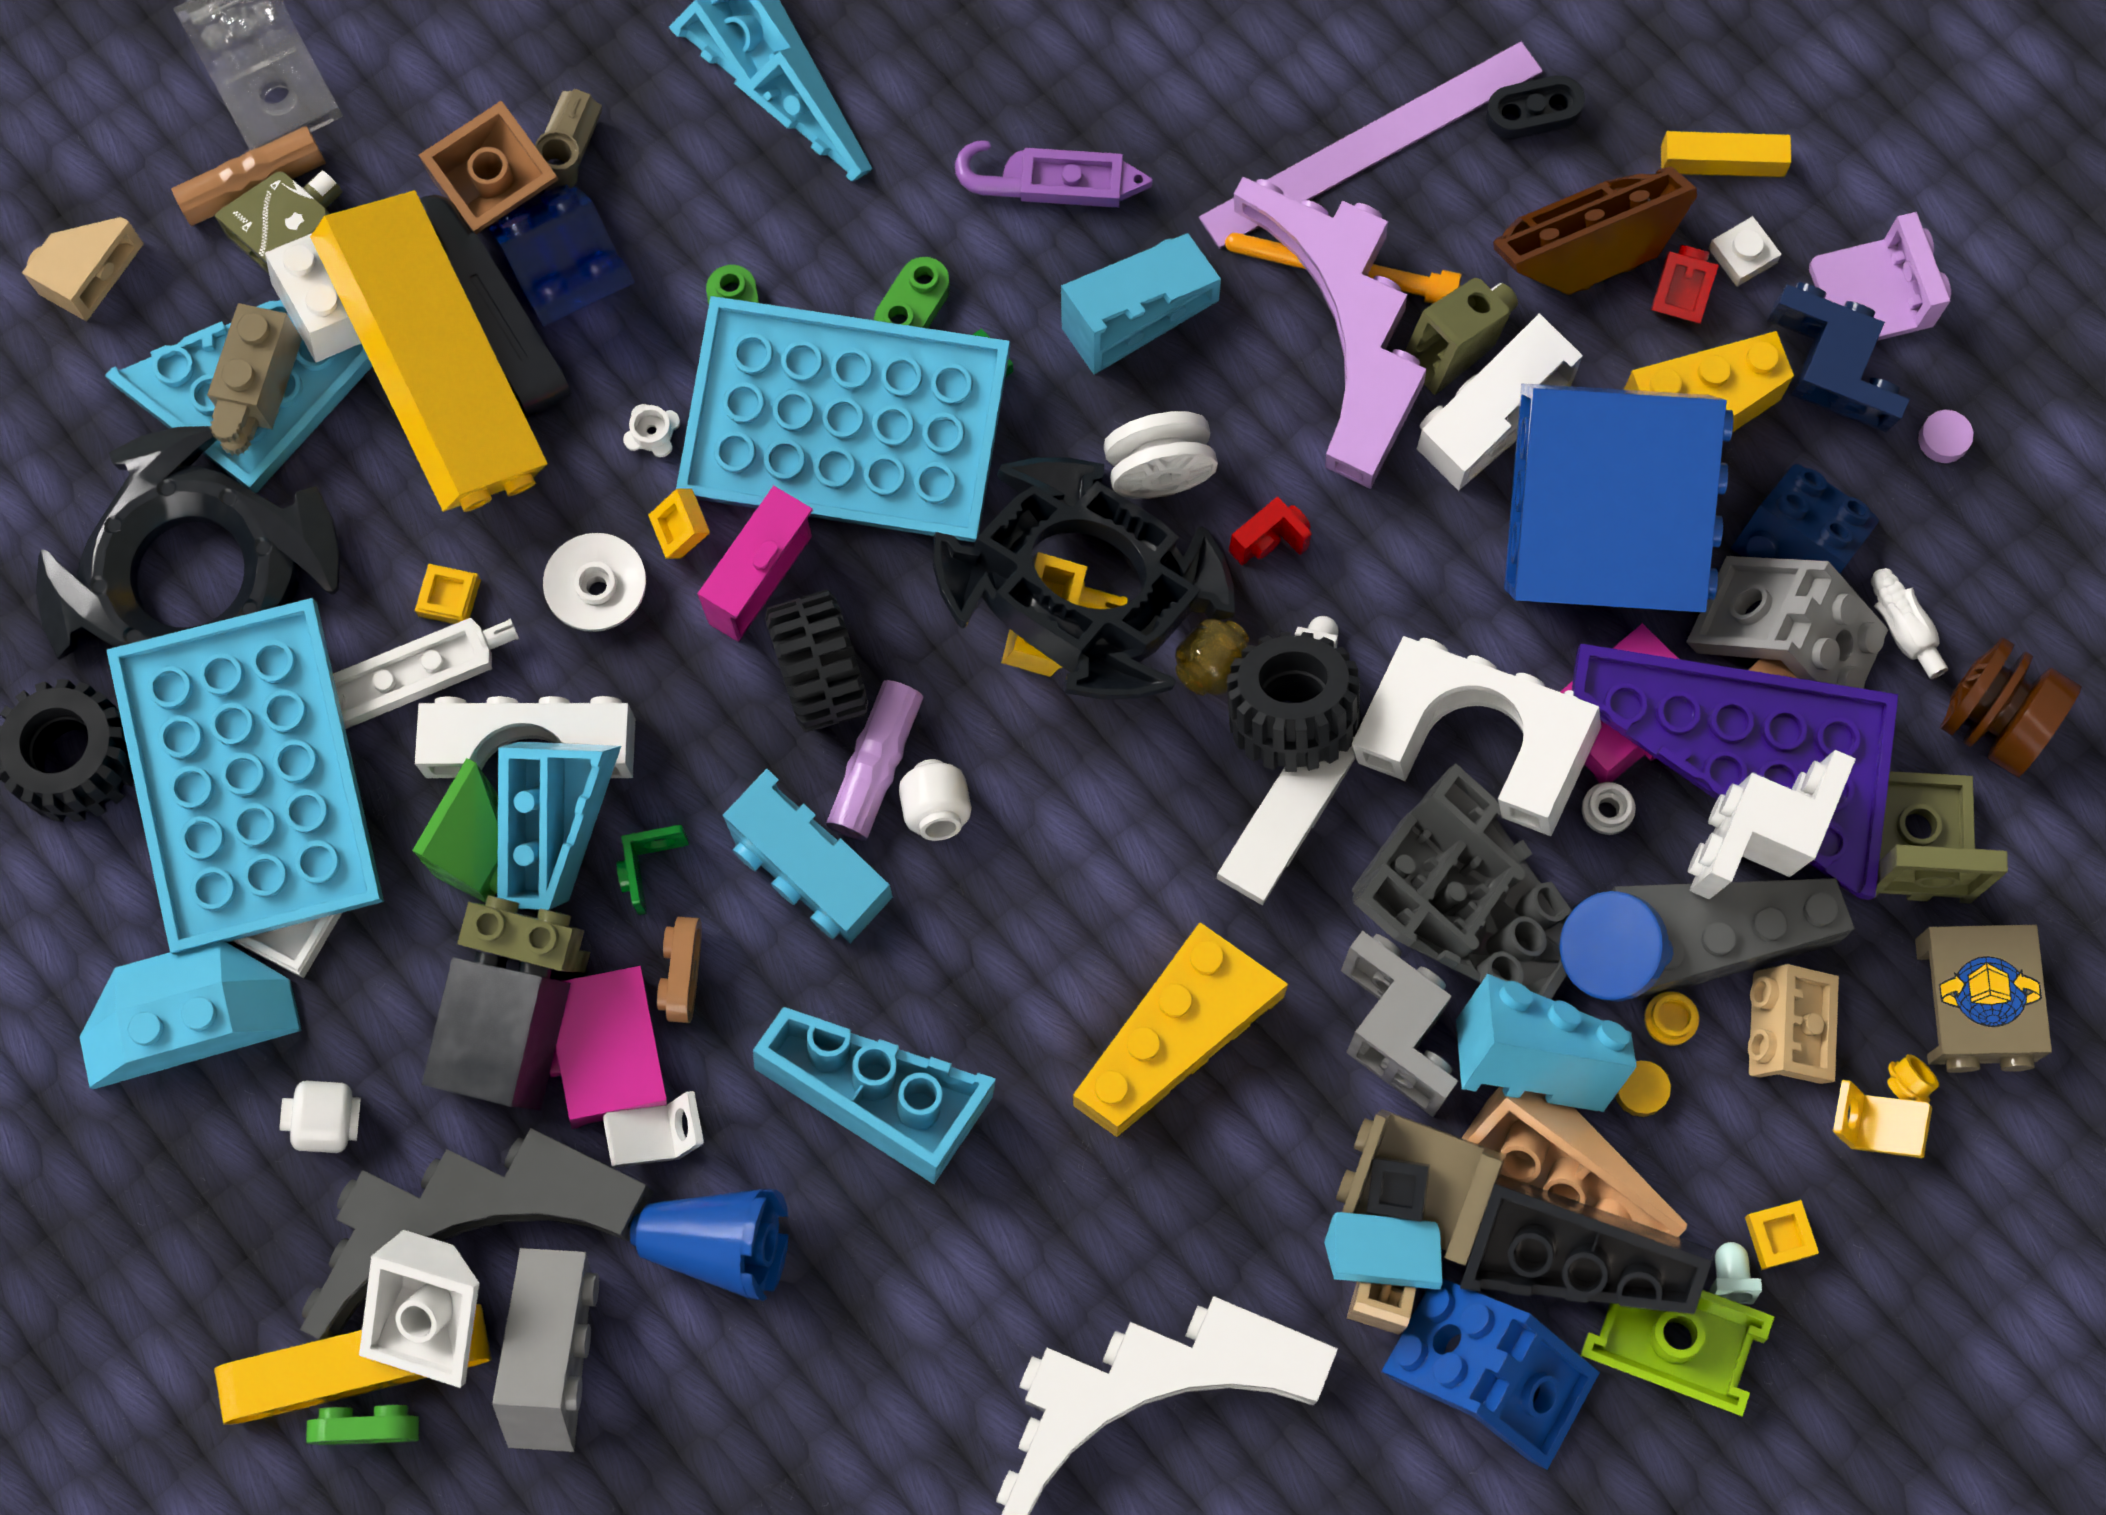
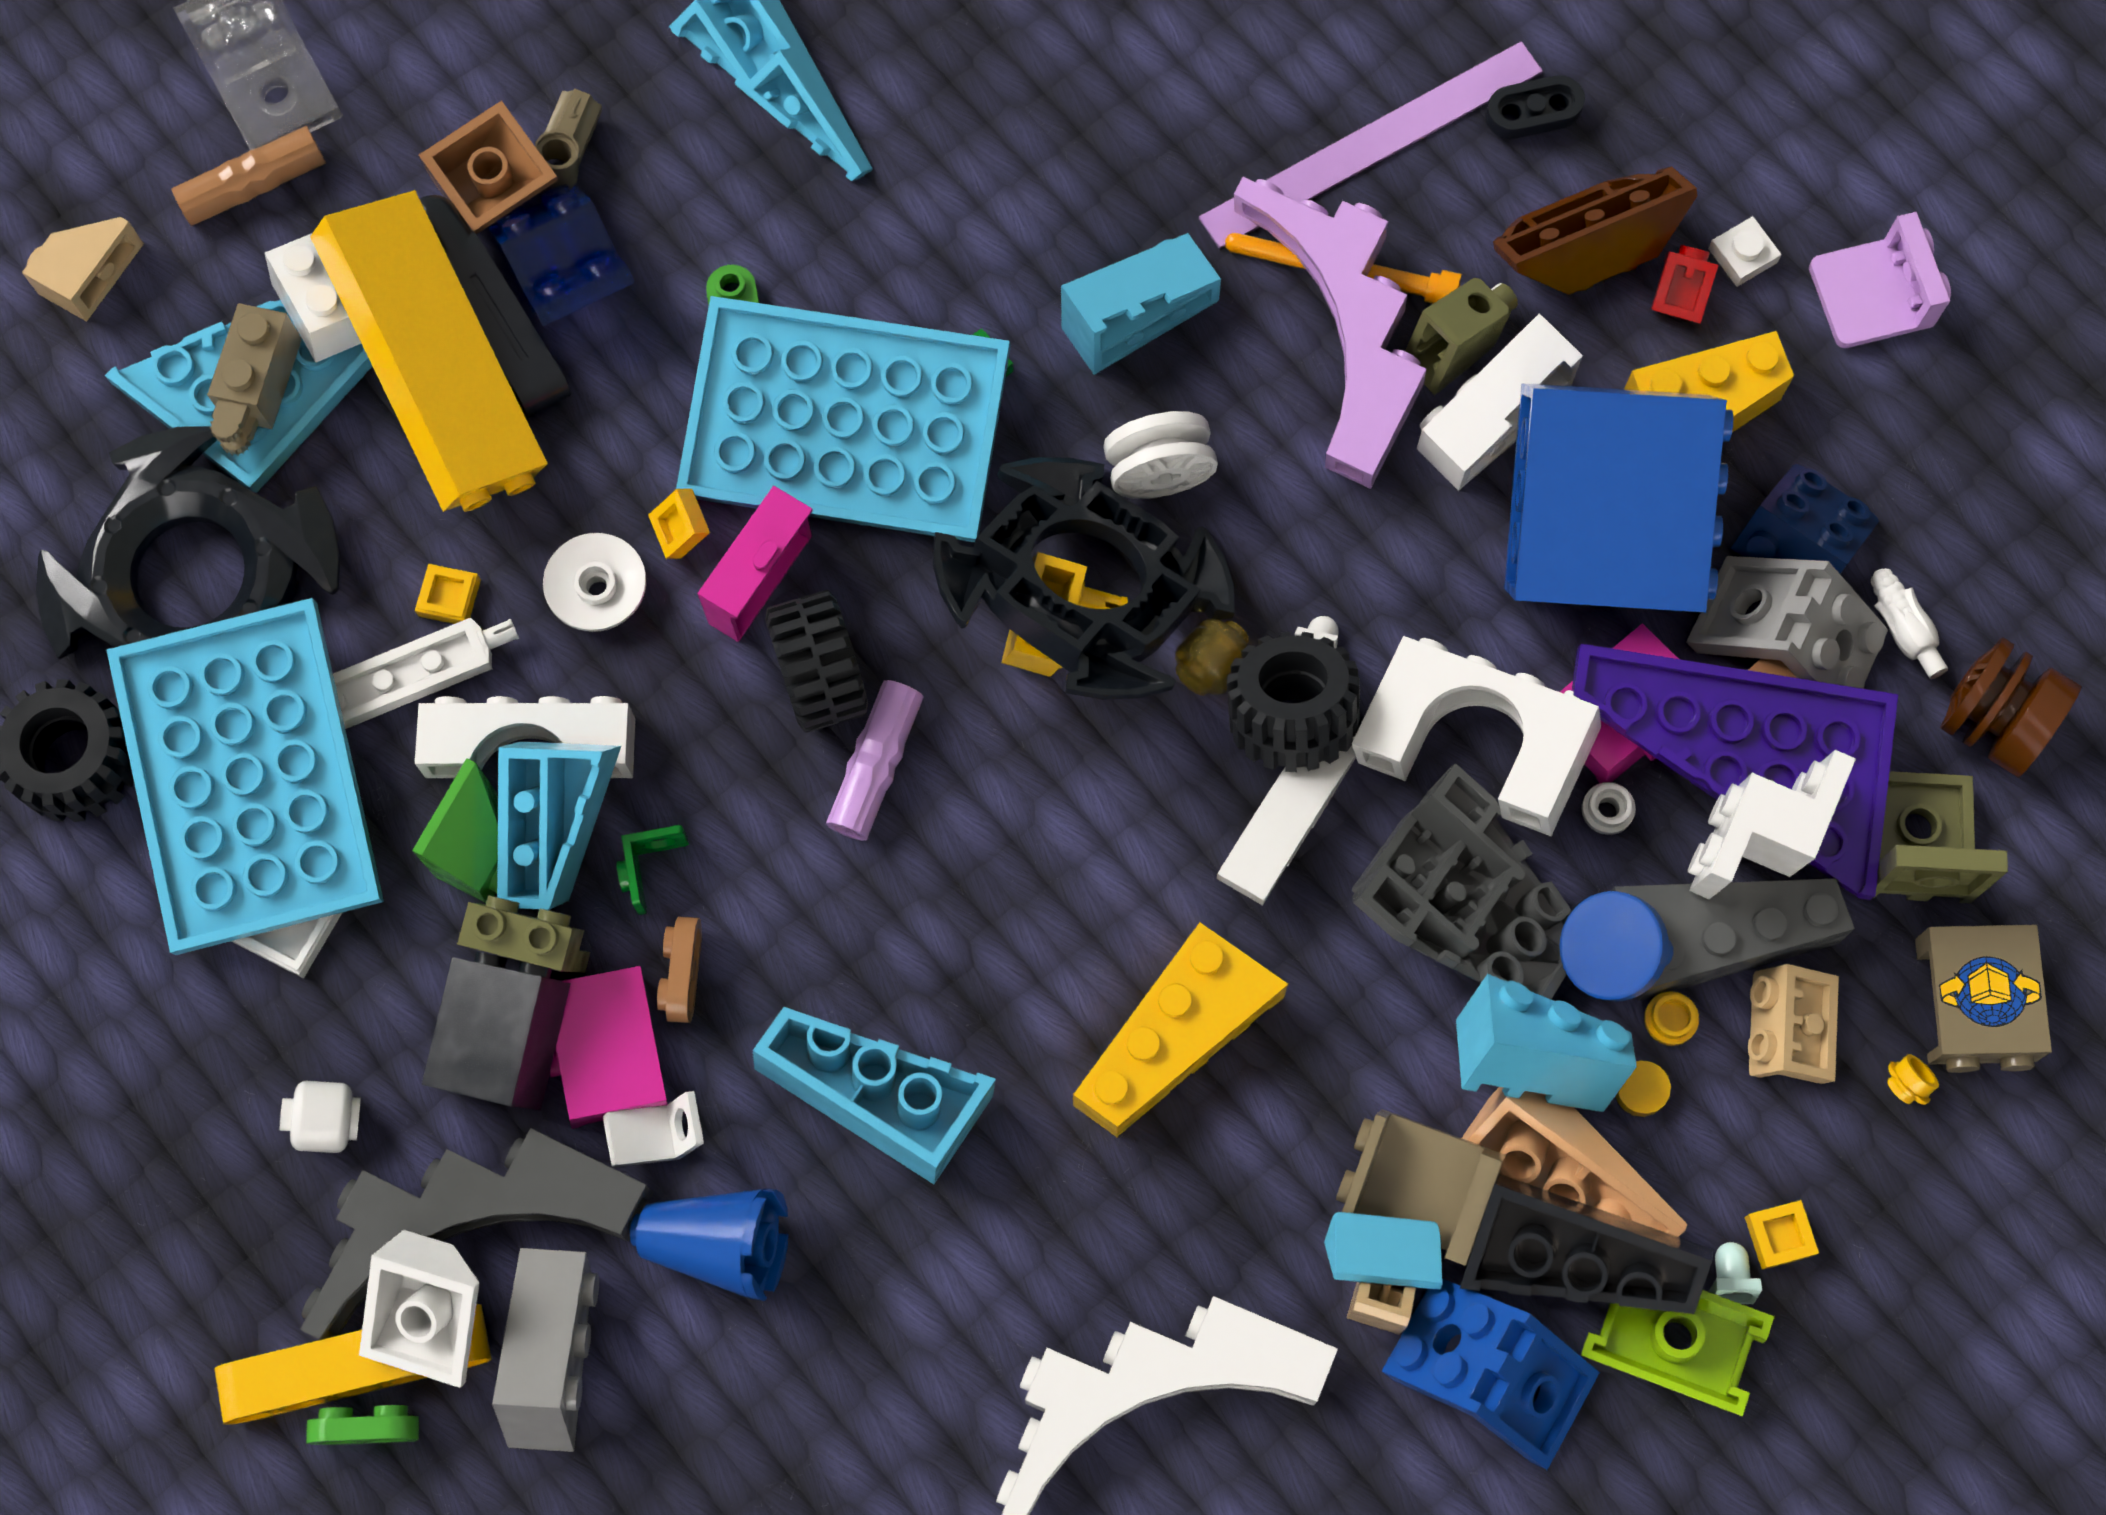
medium azure wedge [80,942,302,1089] -> none
olive torso [214,171,343,274] -> none
white plate [623,404,680,457] -> none
medium azure wedge [723,768,893,944] -> none
bright green plate [874,257,950,328] -> none
white head [899,759,972,841] -> none
medium lavender plate [955,141,1152,208] -> none
red bracket [1229,496,1312,566] -> none
light grey bracket [1341,930,1458,1117] -> none
black plate [1367,1156,1430,1221] -> none
yellow piece [1661,131,1791,177] -> none
dark blue bracket [1767,282,1910,432] -> none
bracket [1833,1080,1932,1158] -> none
lavender piece [1918,410,1974,463] -> none

